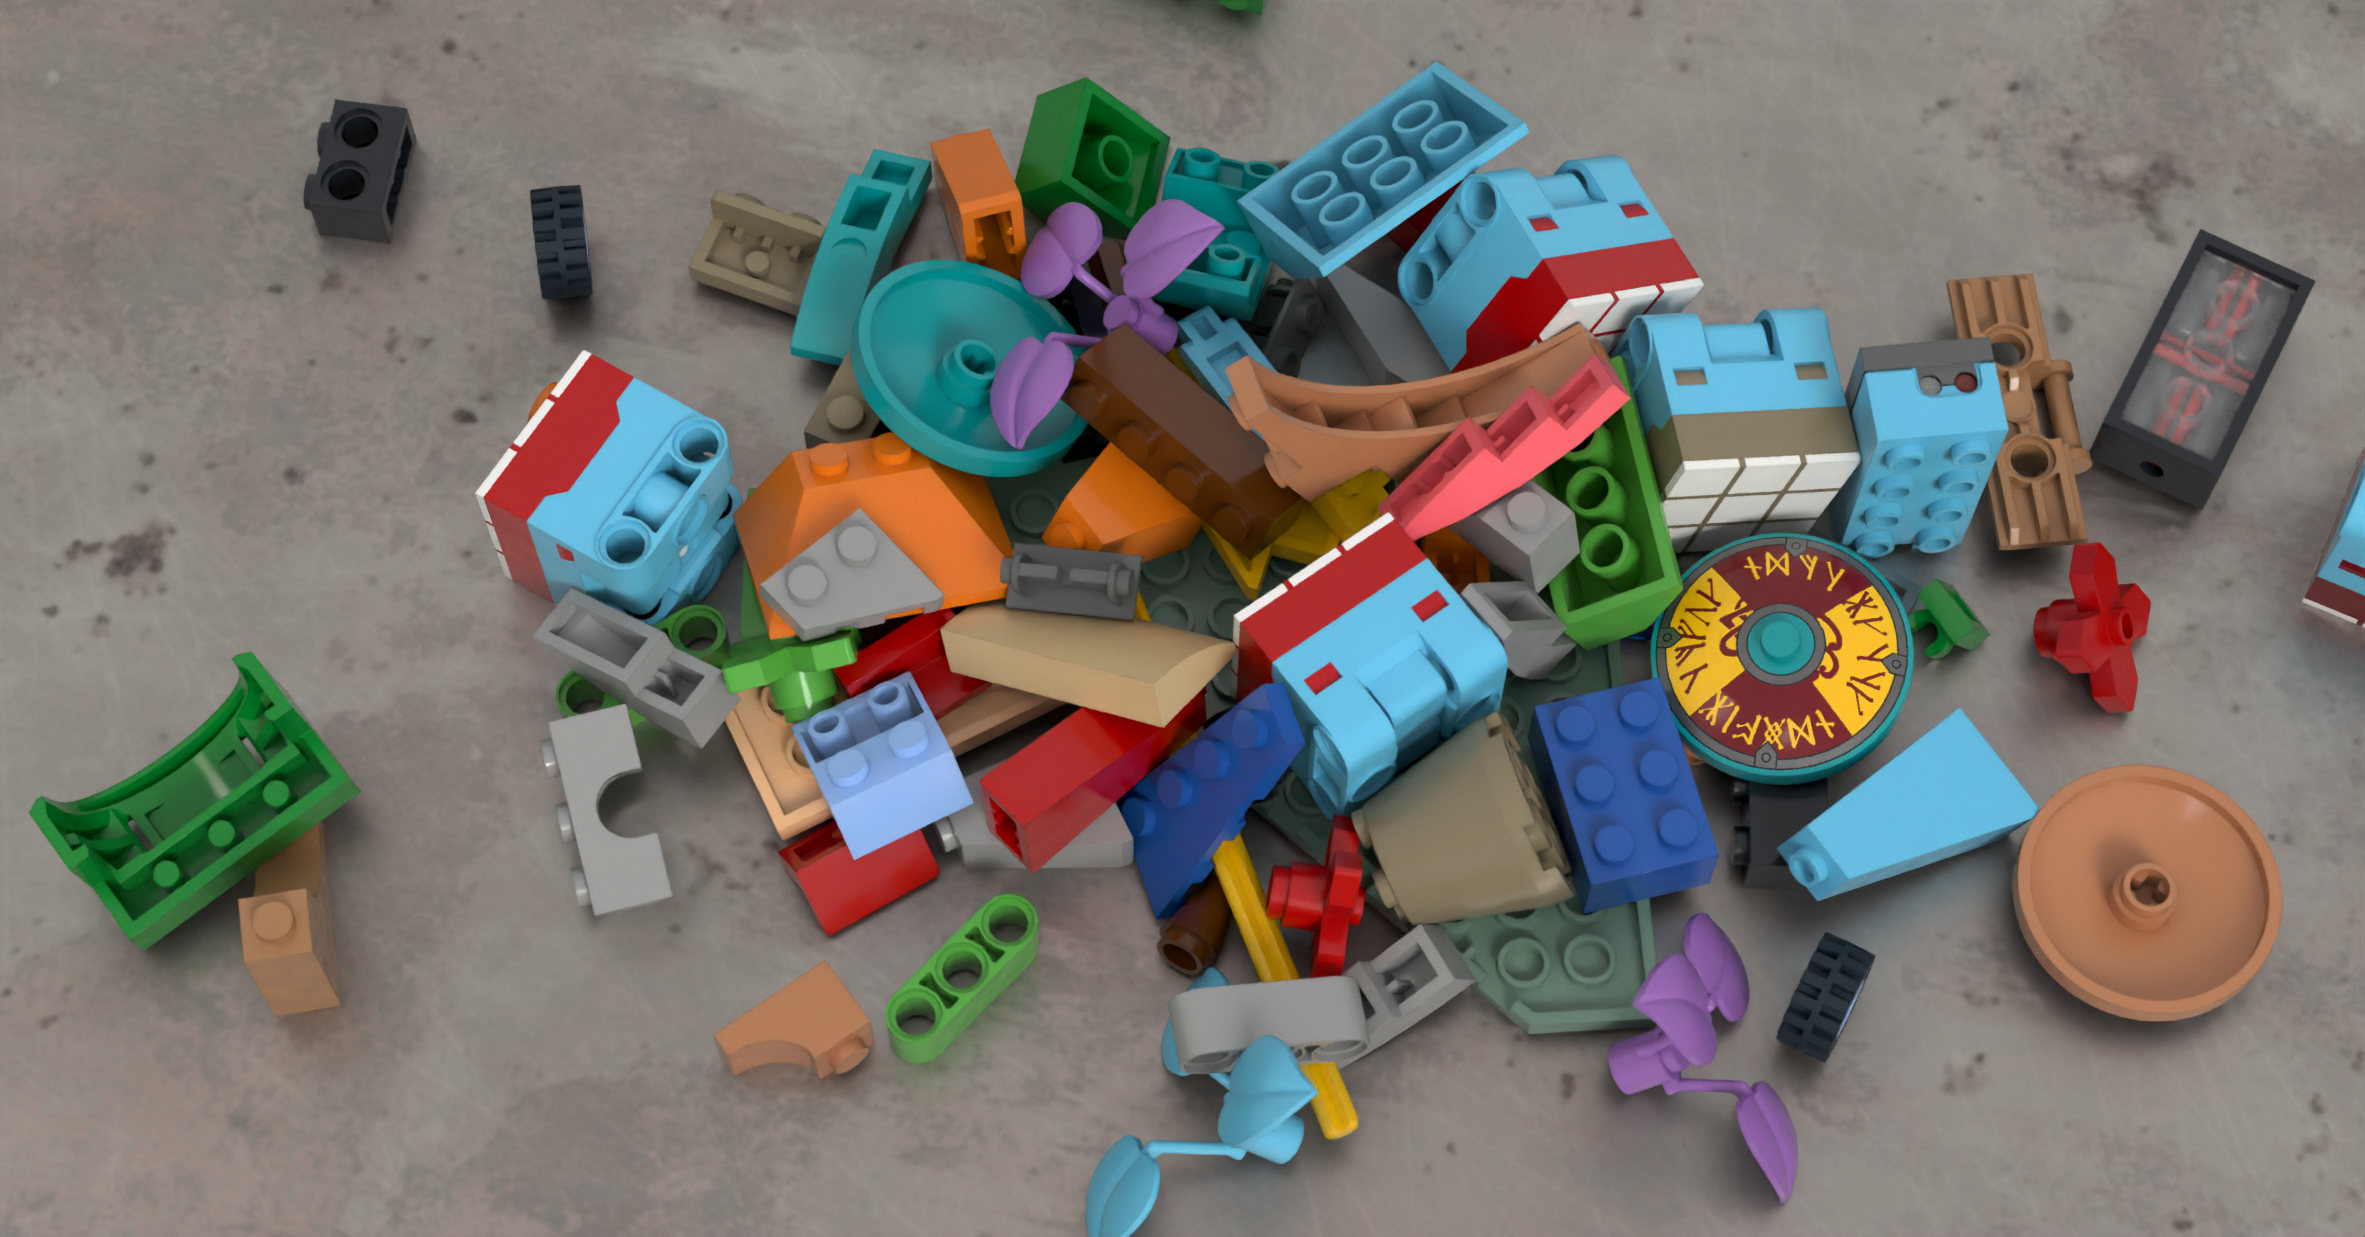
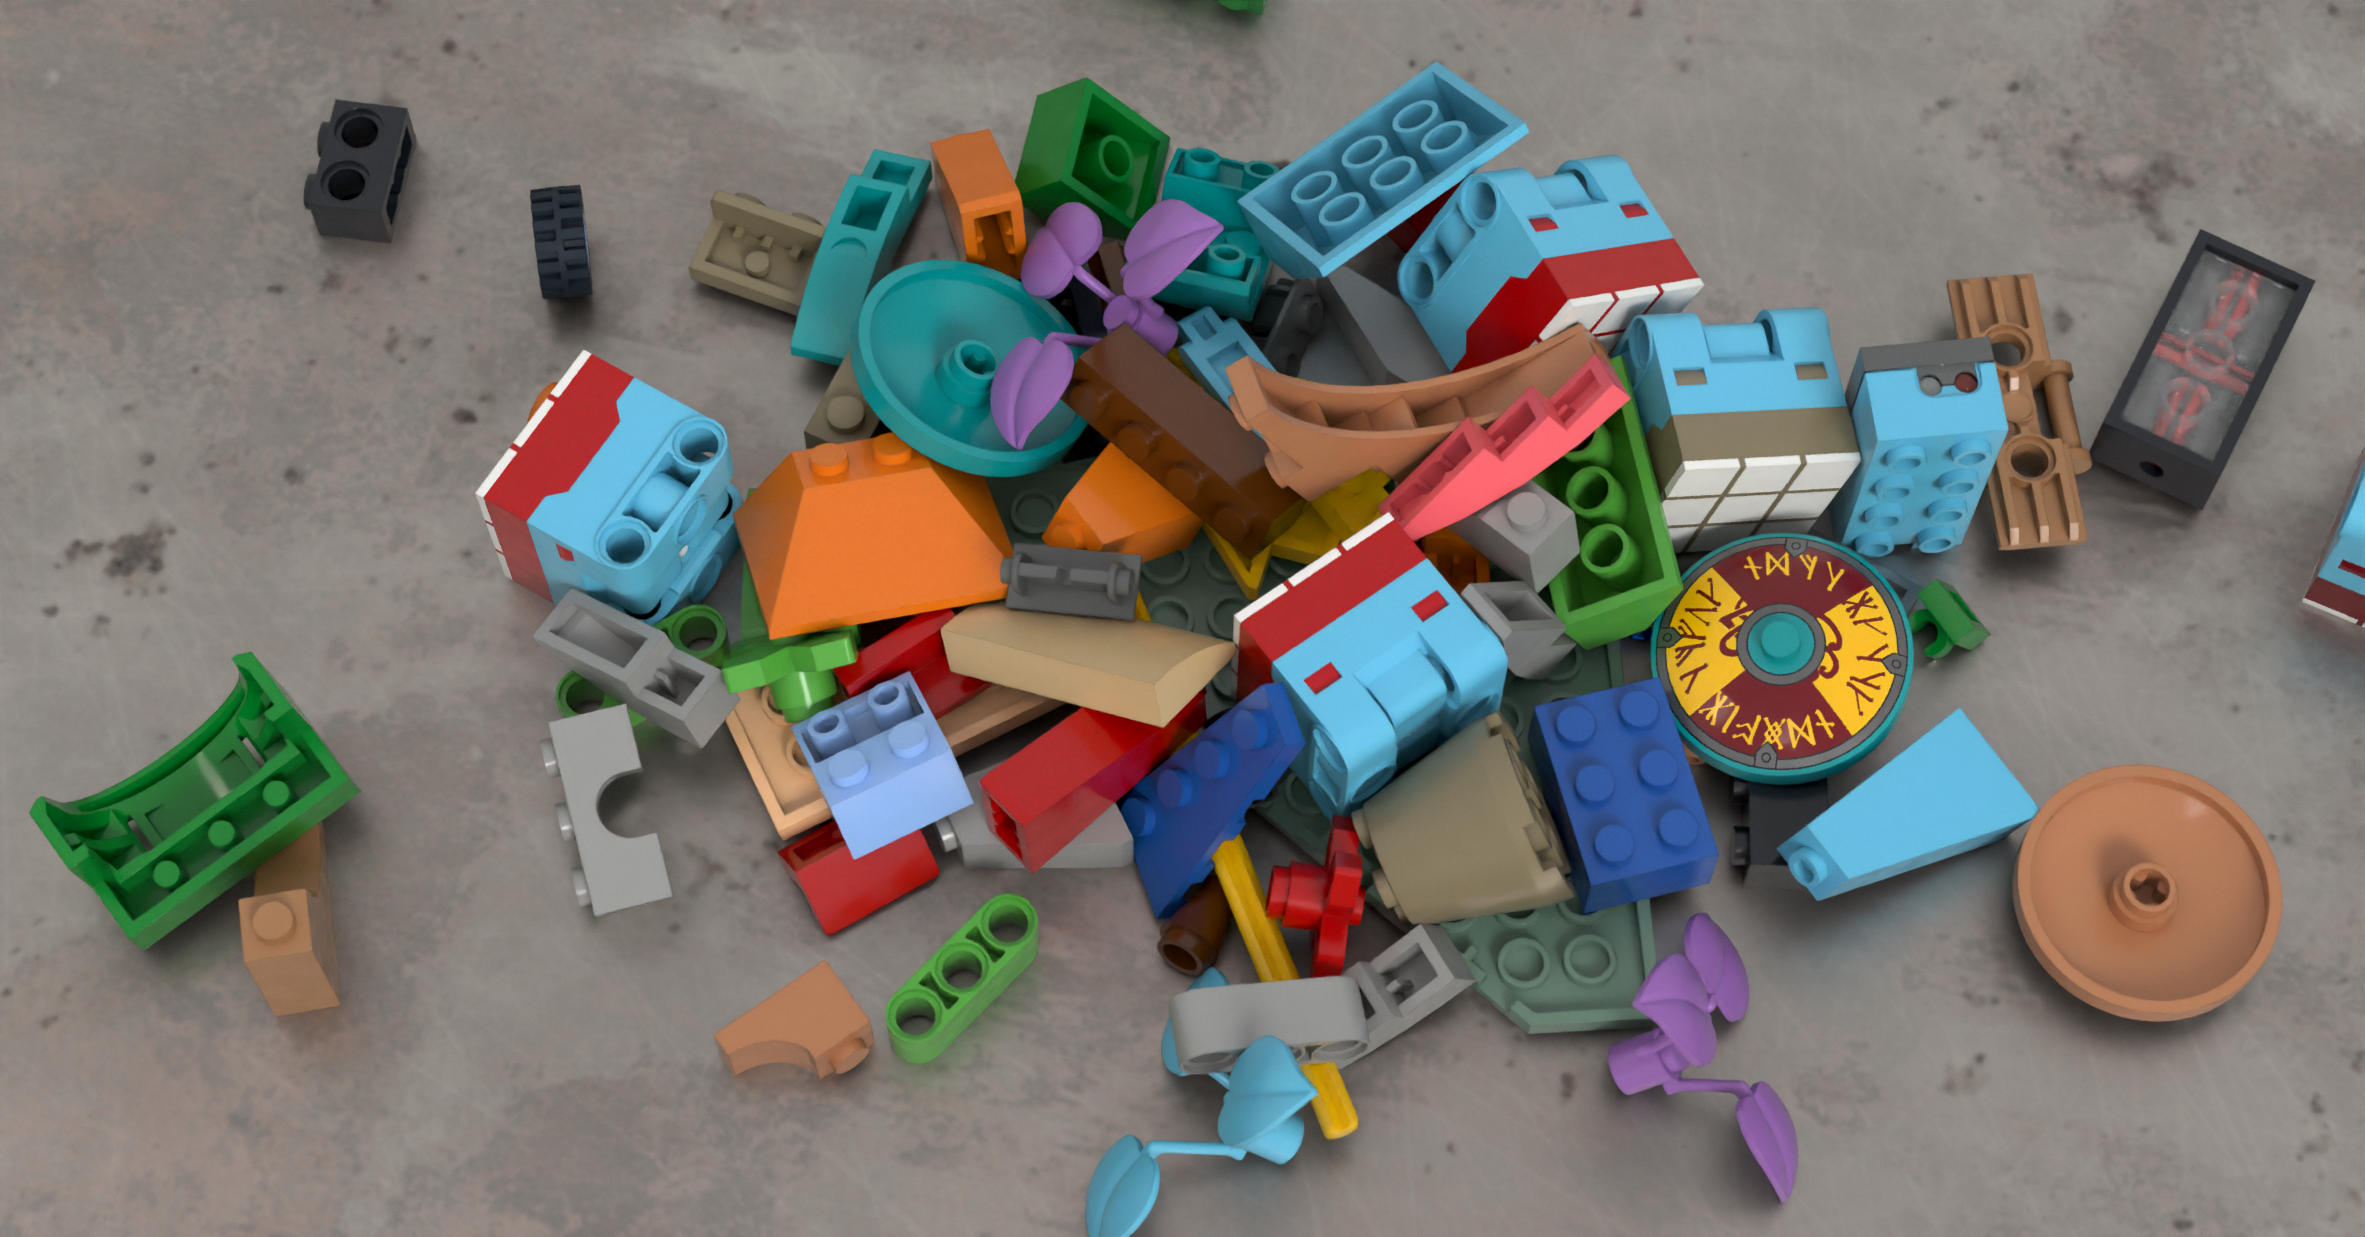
light grey wing [760,508,944,641] -> none
black wheel [1776,932,1876,1062] -> none
red plant [2033,542,2151,713] -> none

